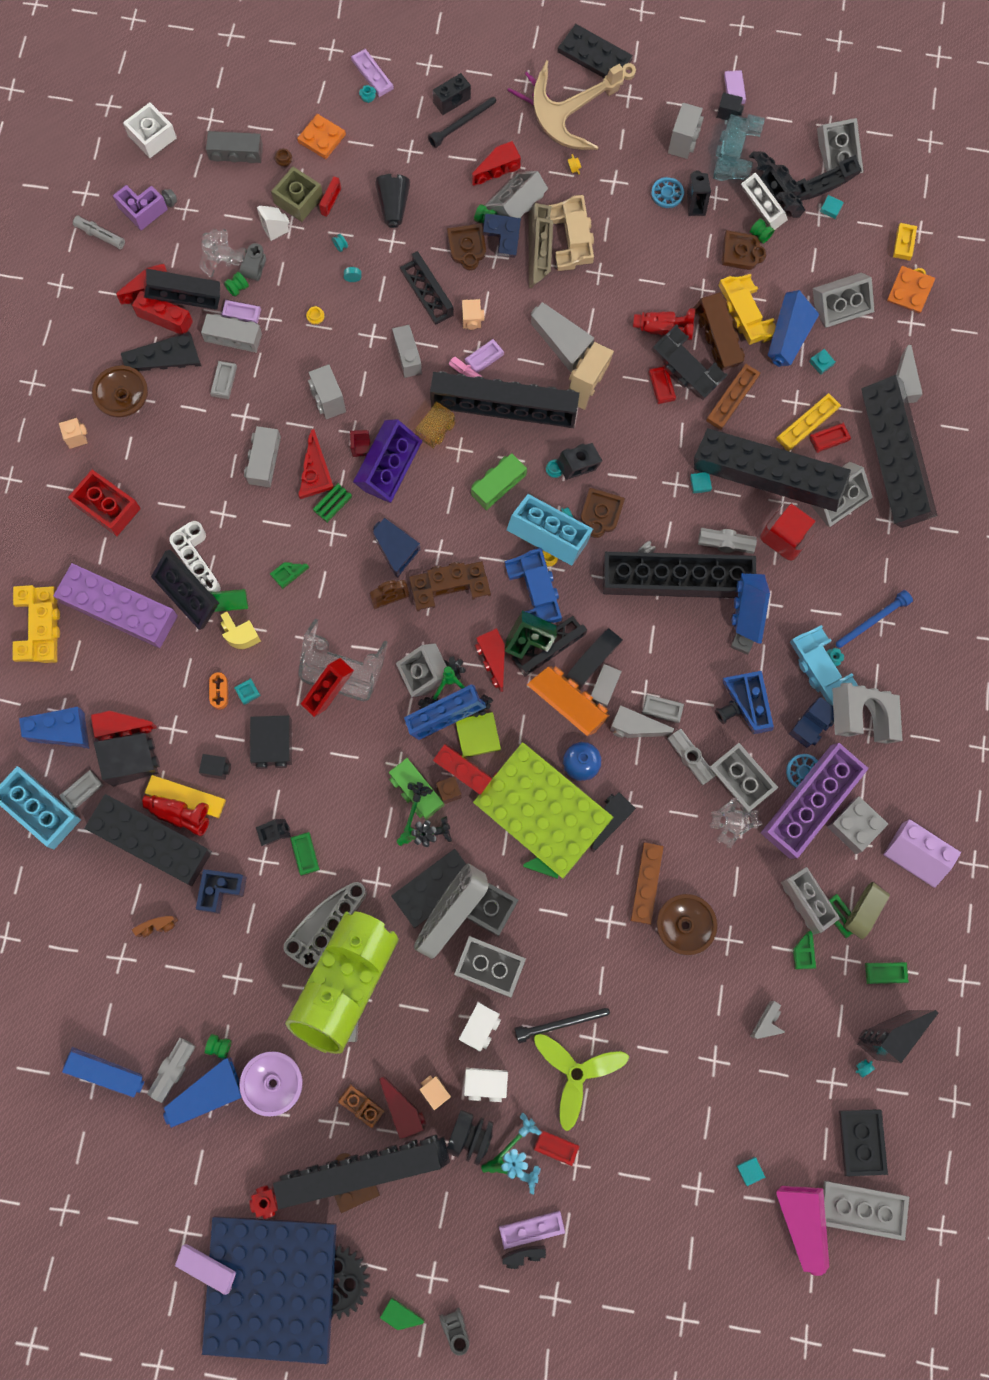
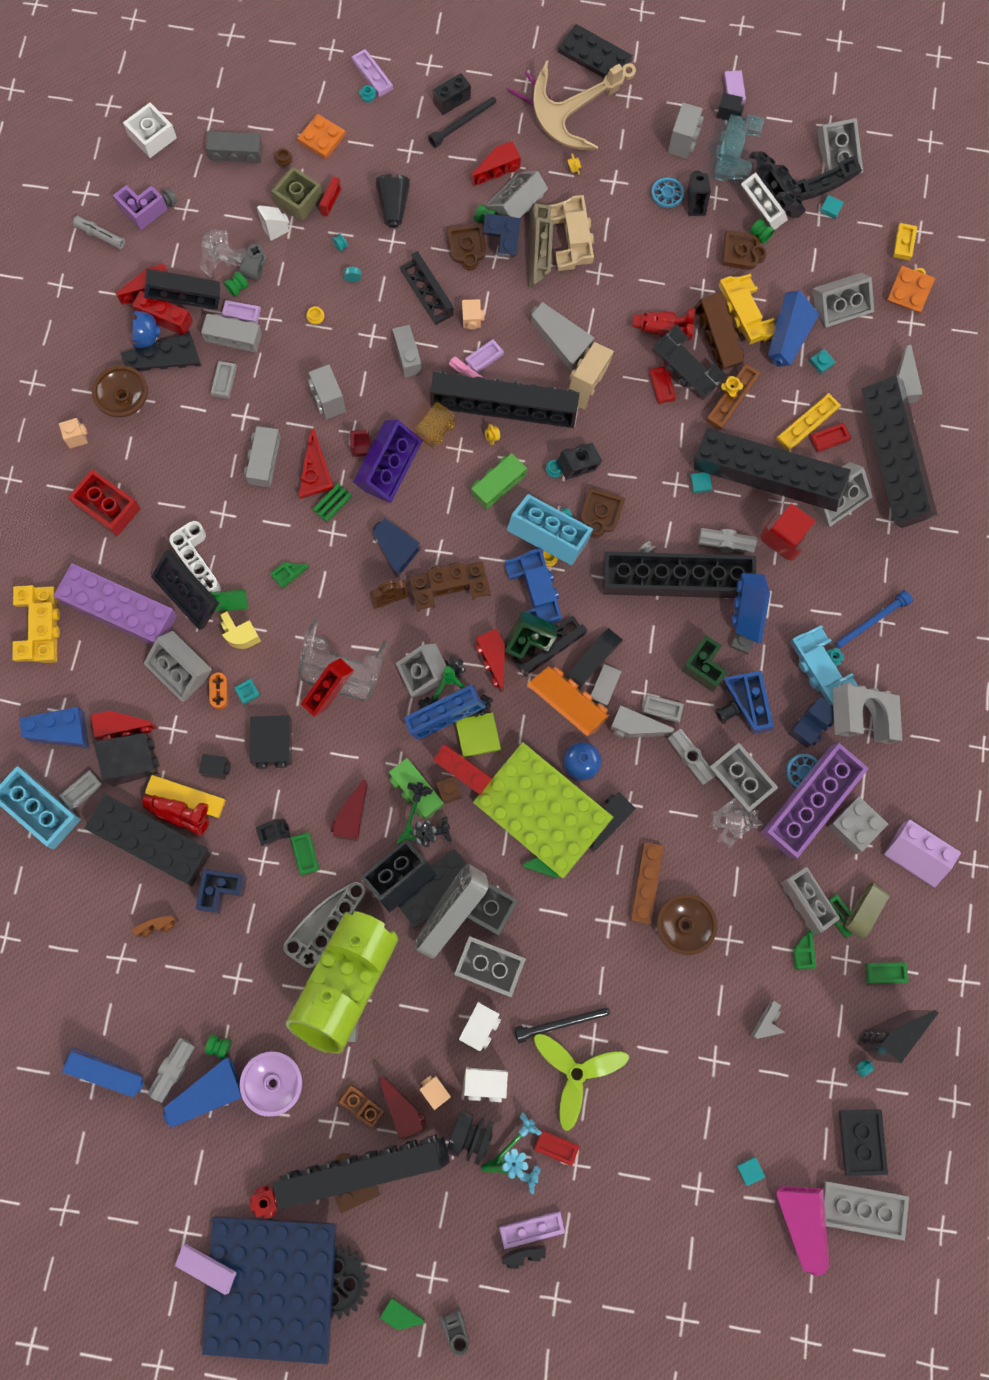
none -> blue cylinder [133,311,160,348]
none -> light grey slope [143,631,212,702]
none -> dark red slope [331,780,368,841]
none -> black brick [360,839,436,913]
none -> yellow plate [485,424,500,445]
none -> dark green brick [682,635,727,692]
none -> yellow plate [721,376,743,397]

